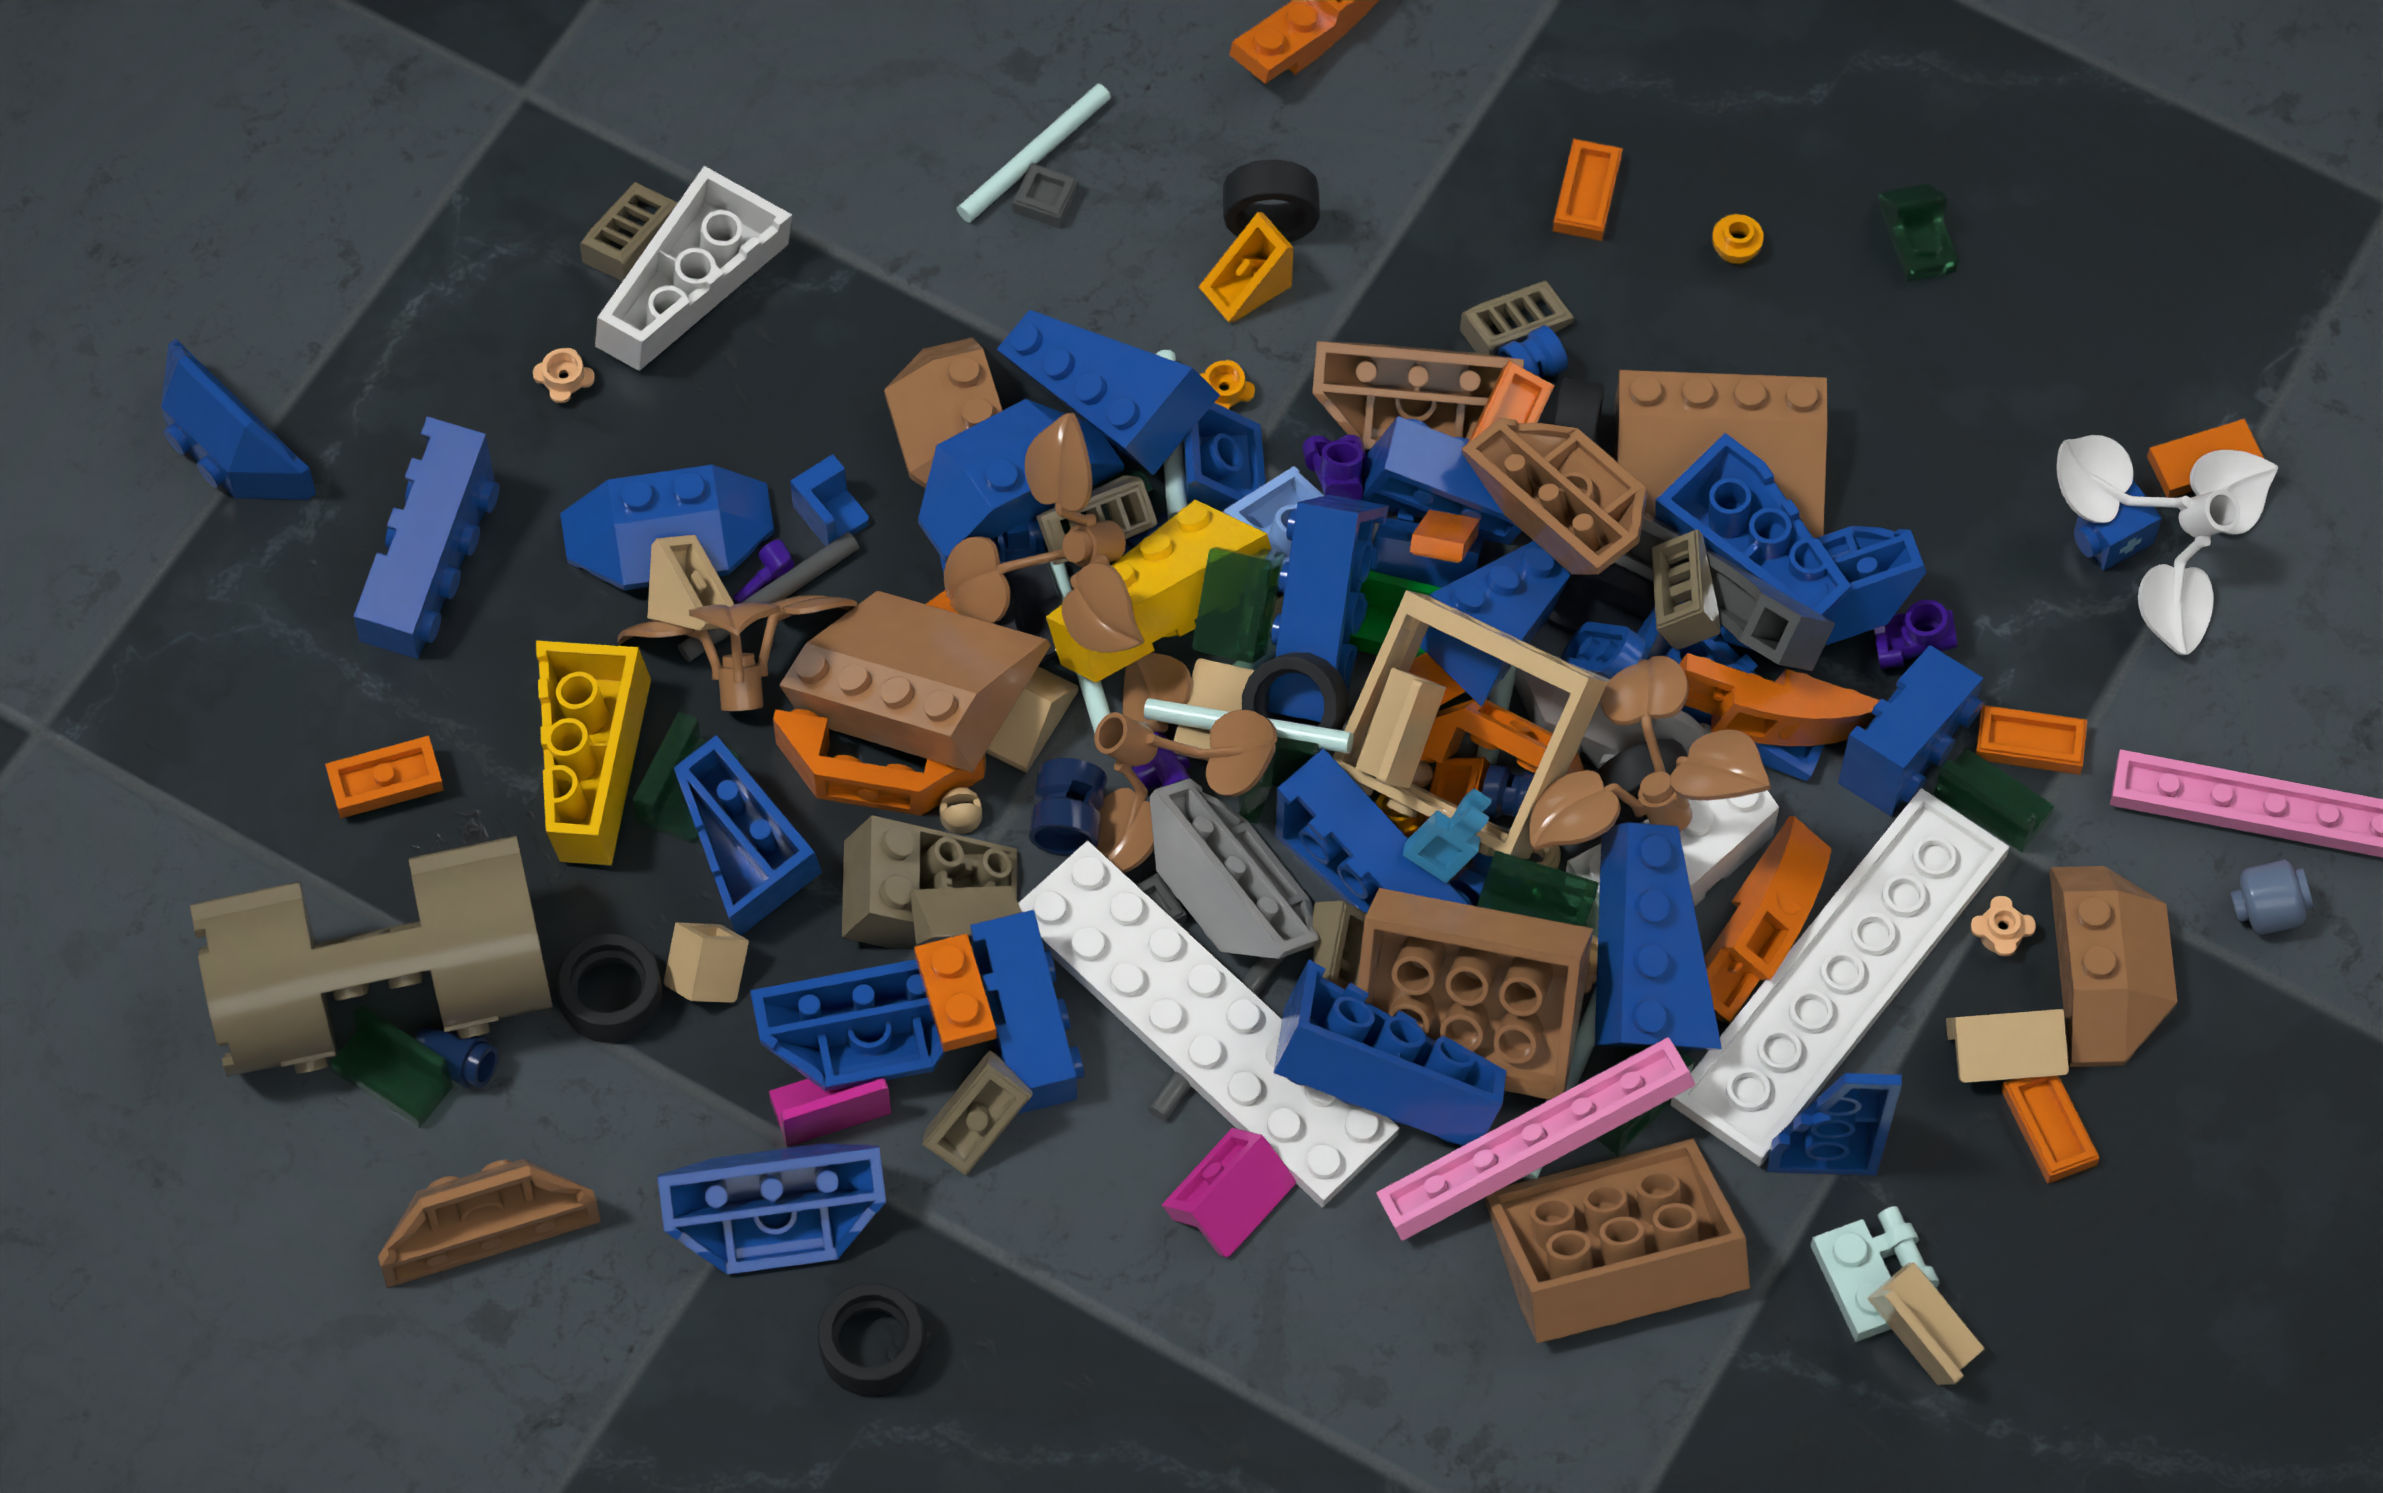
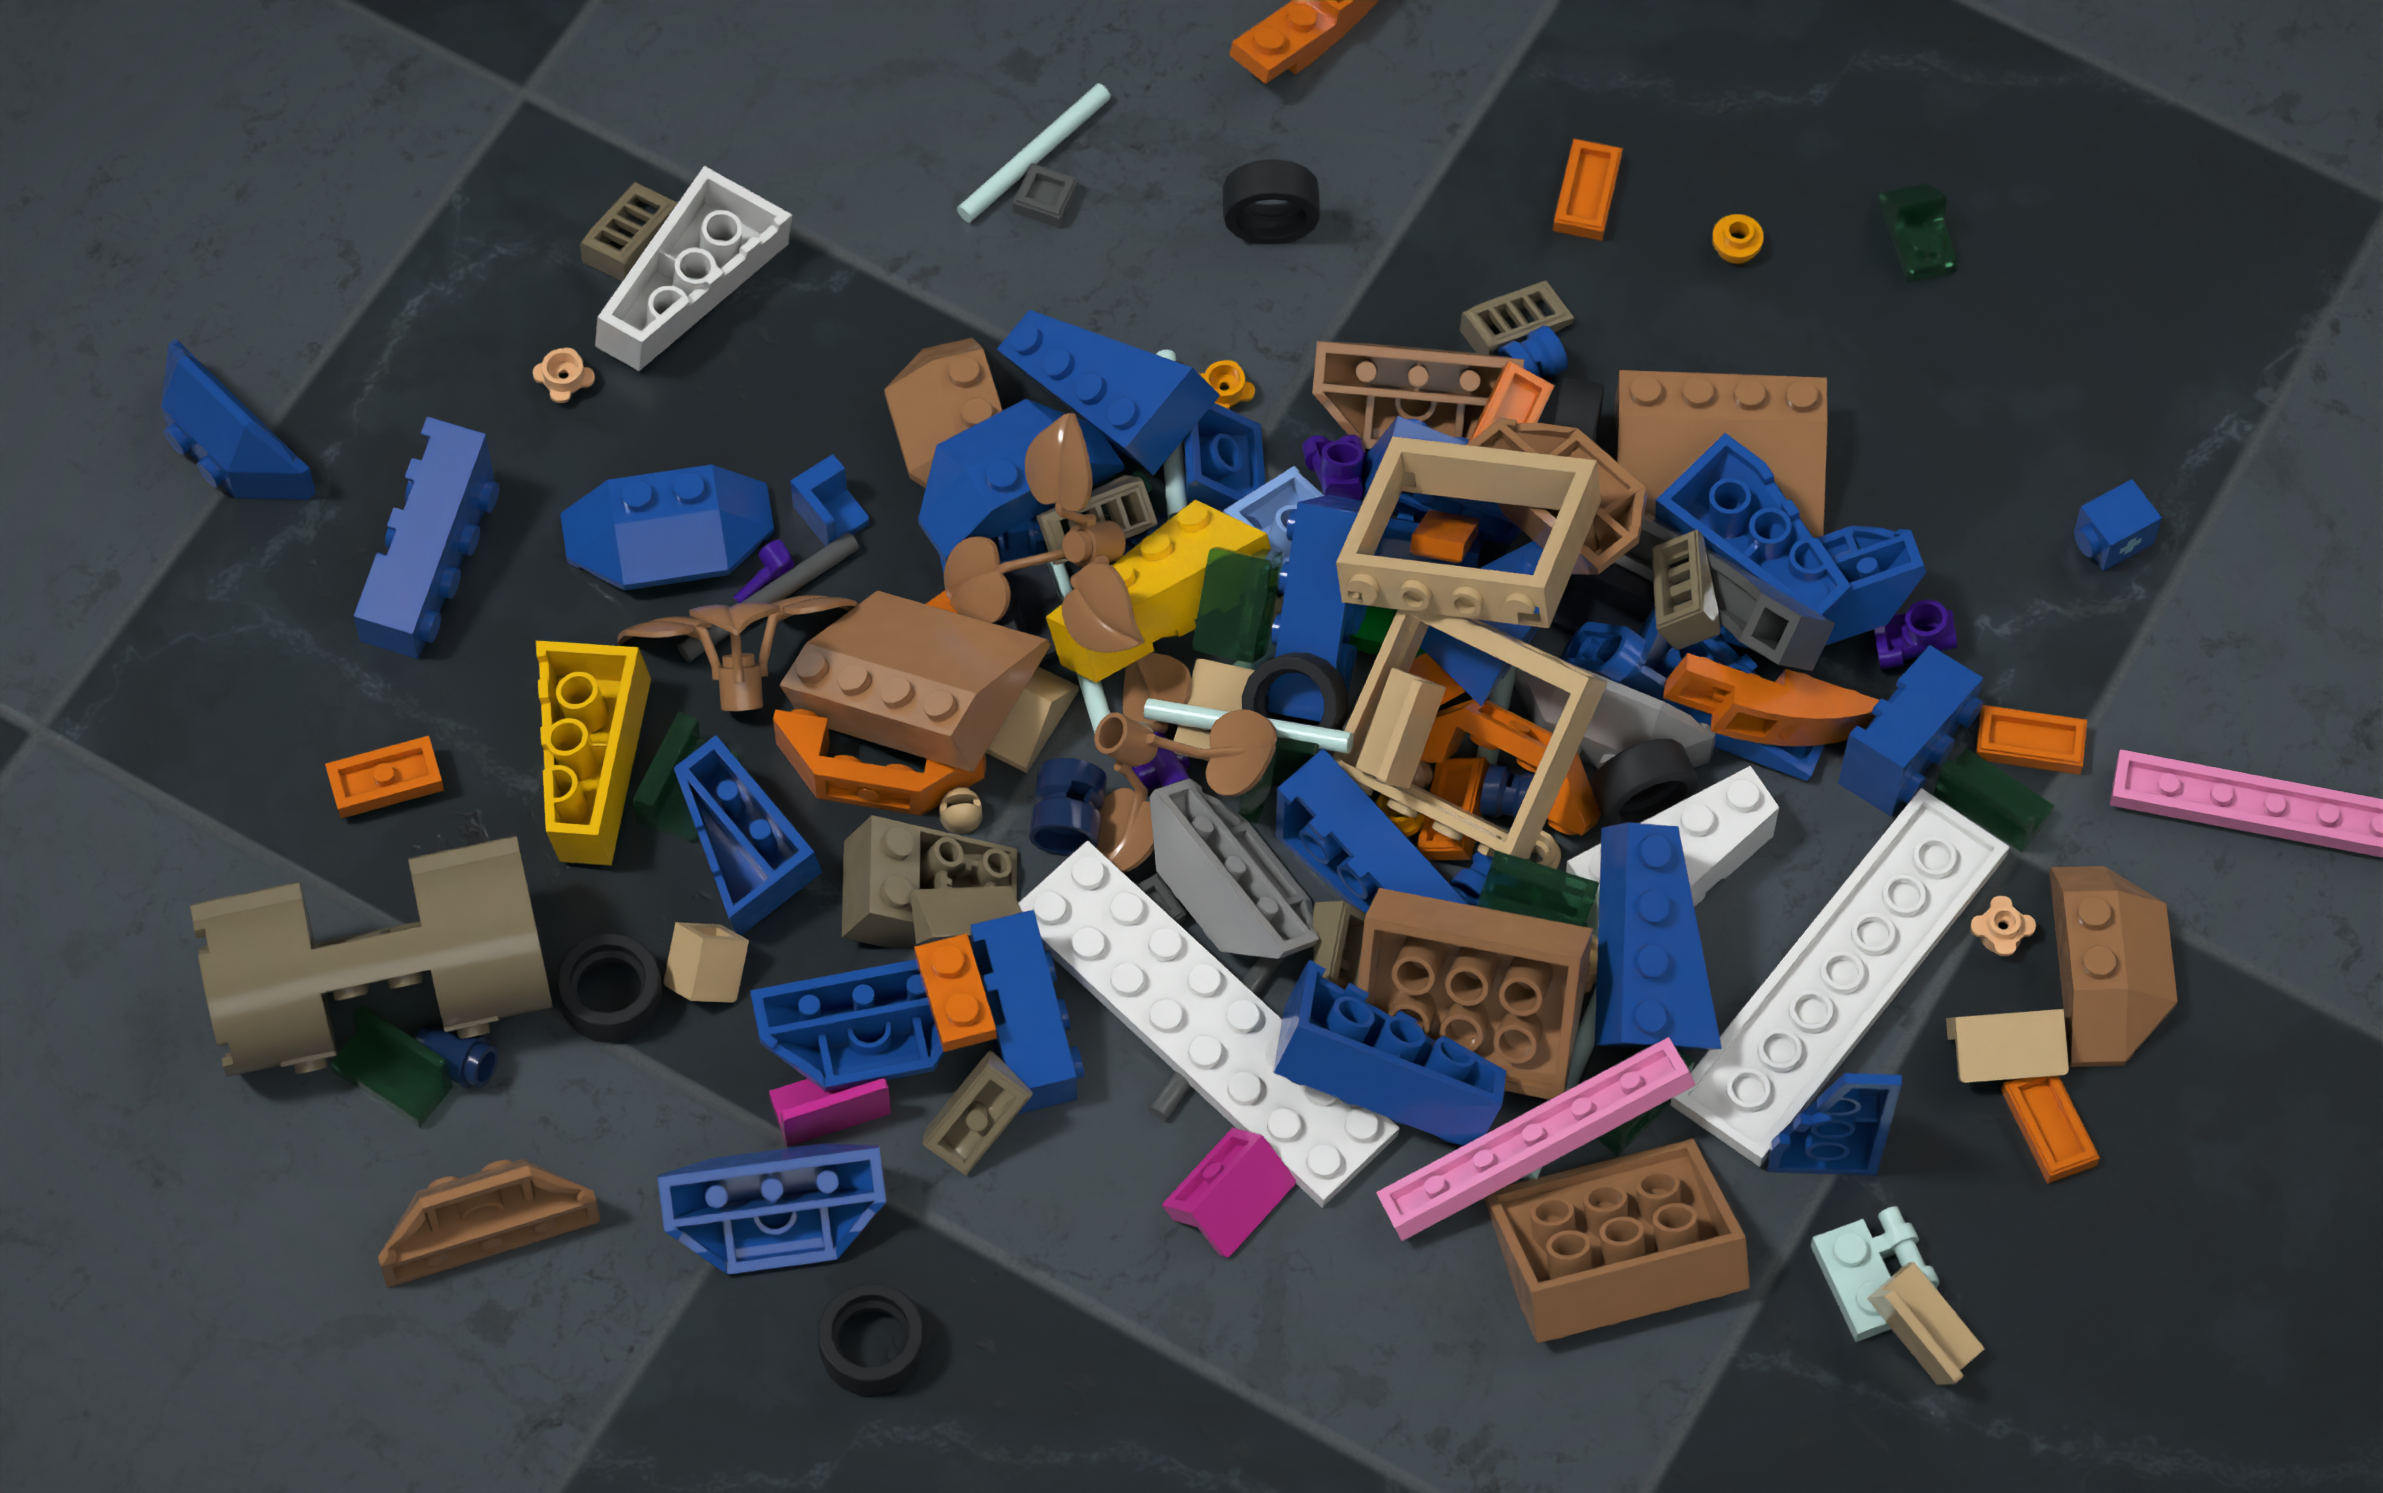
tan slope [647,535,735,631] -> none
light orange slope [1199,212,1294,322] -> none
dark azure plate [1403,788,1492,883] -> none
medium nougat plant [1529,656,1771,852] -> none
orange slope [1704,816,1832,1023] -> none
white plant [2057,435,2278,656] -> none
orange tile [2147,419,2264,498] -> none
sand blue head [2231,859,2314,936] -> none
none -> tan window [1336,437,1601,628]

